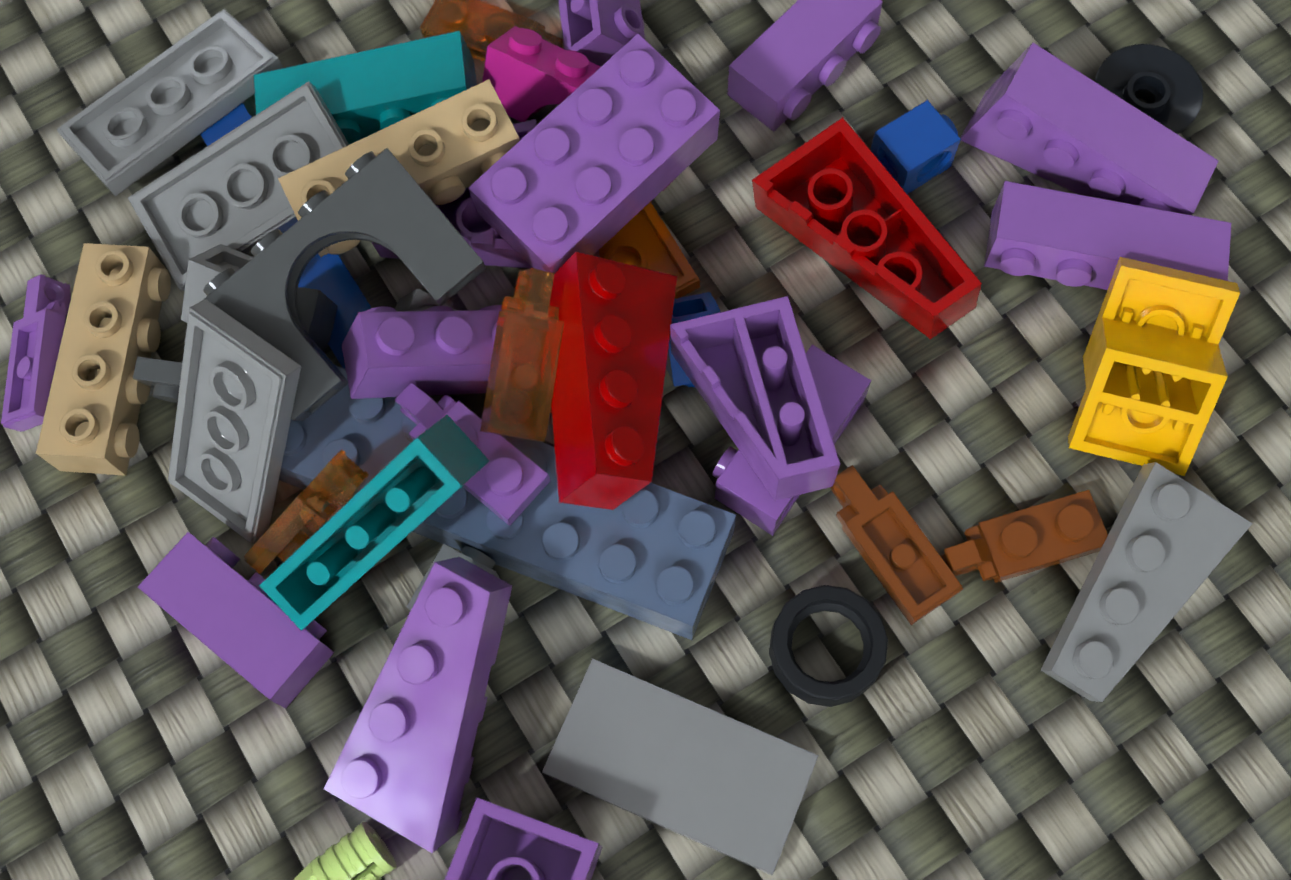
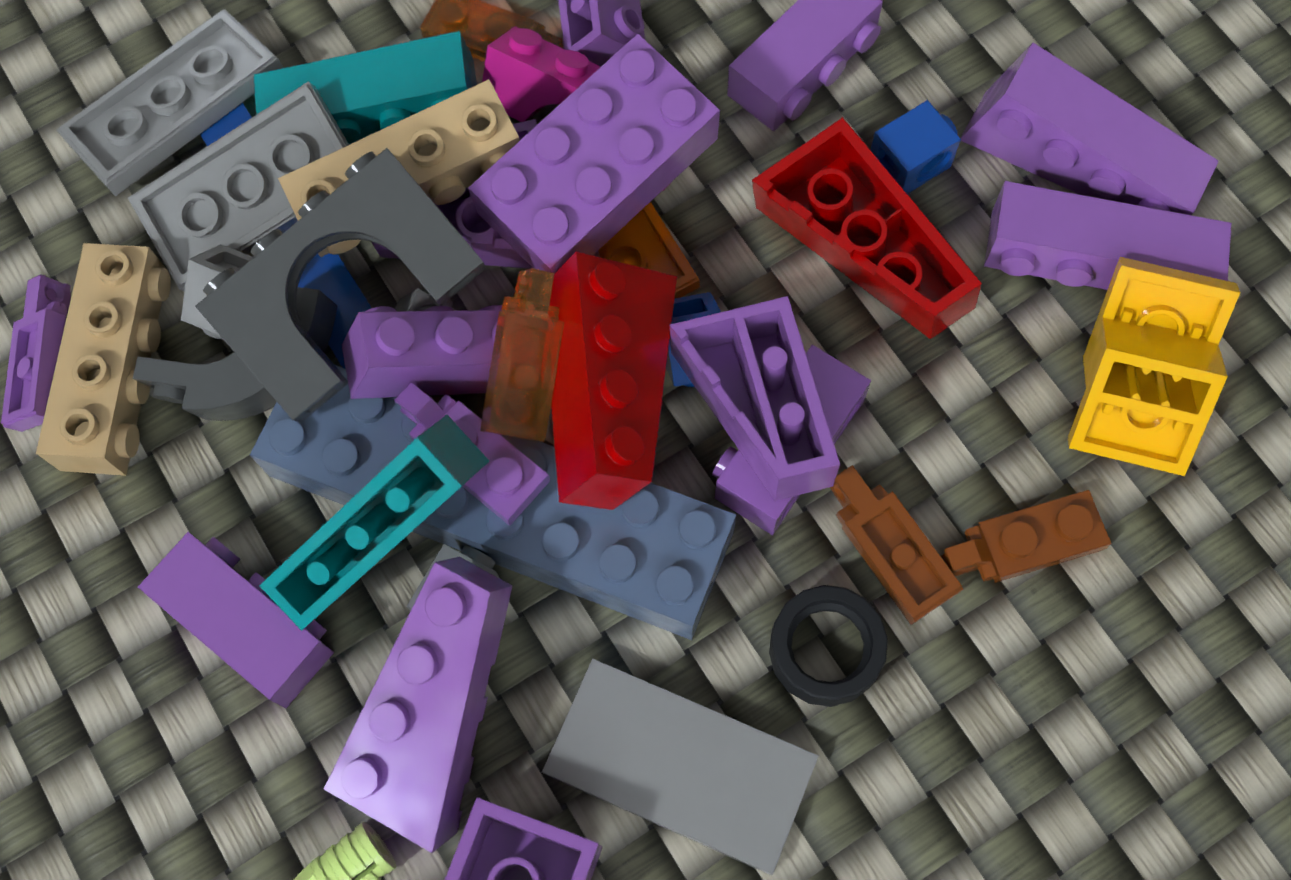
light grey tile [168,299,301,544] -> none
clear orange hinge [244,450,369,574] -> none
light grey wing [1040,462,1253,702] -> none
black dish [1094,44,1203,134] -> none

